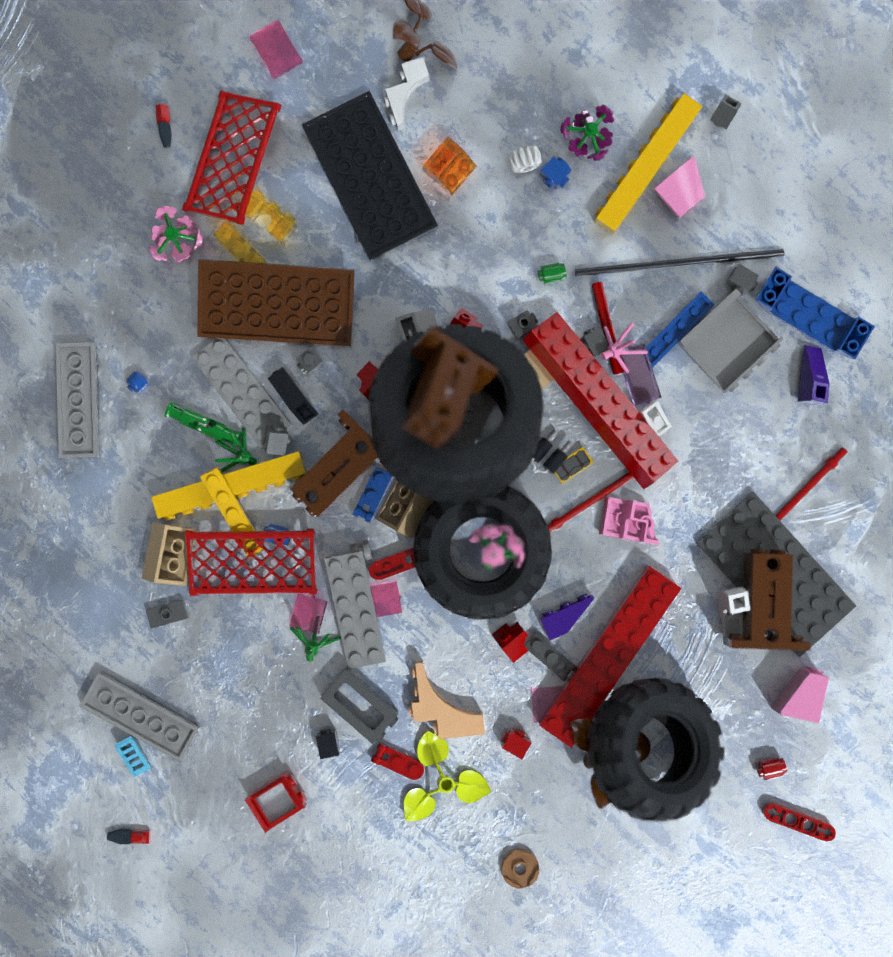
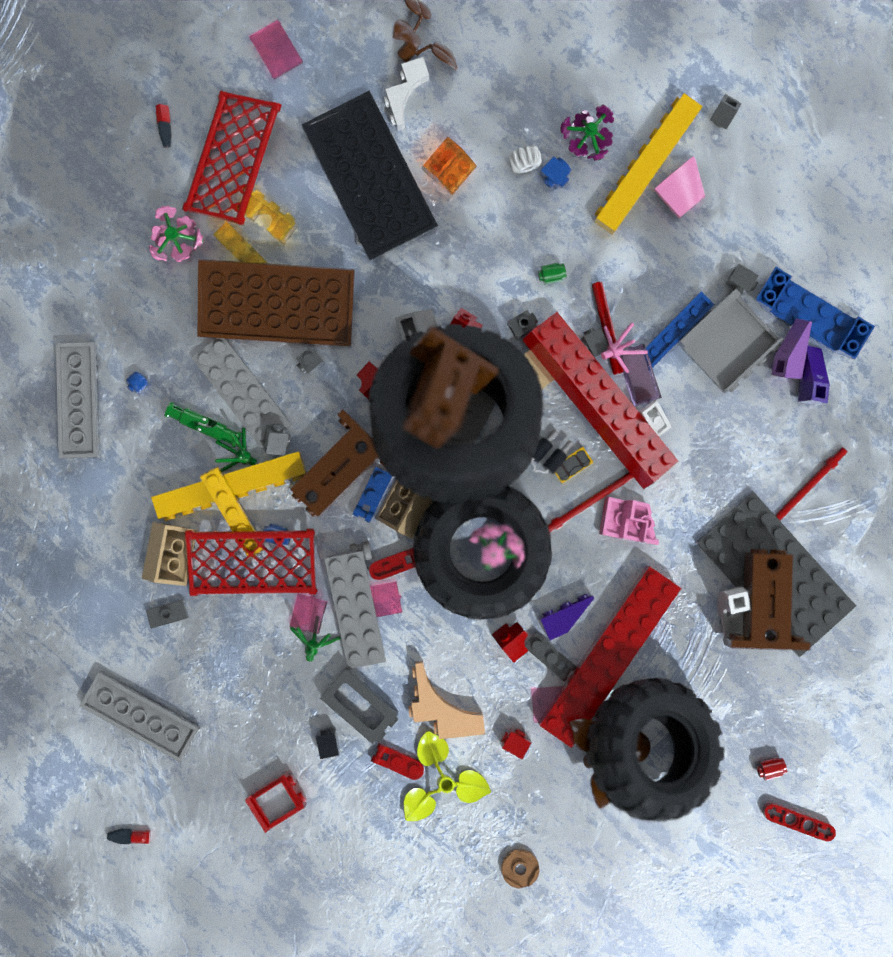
medium azure slope [114,735,152,777] -> none
black slope [267,367,319,425] -> none
black piece [575,249,784,277] -> none
bright pink slope [771,666,829,723] -> none
none -> medium lavender slope [771,319,812,379]

